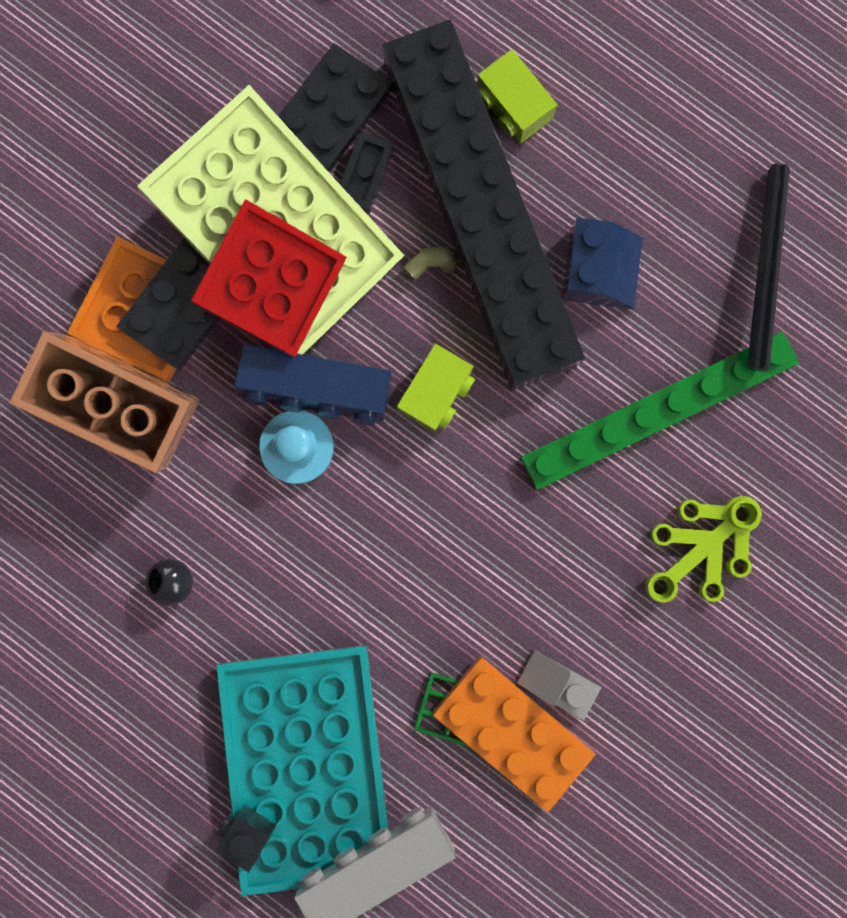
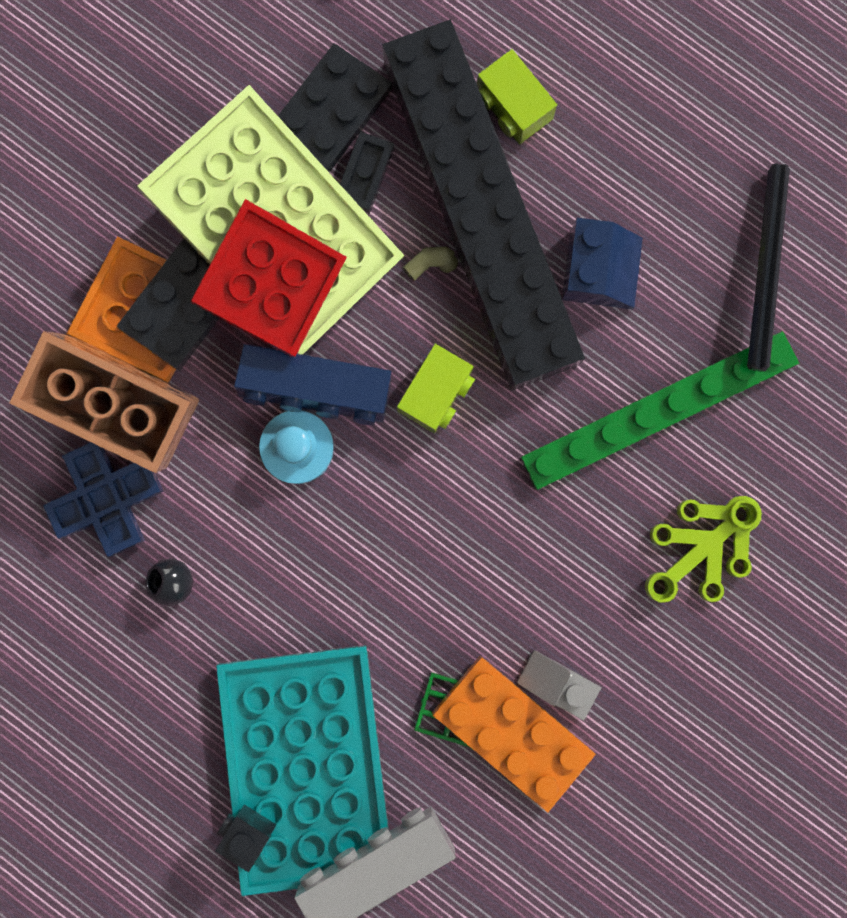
none -> dark blue plate [43,442,164,557]

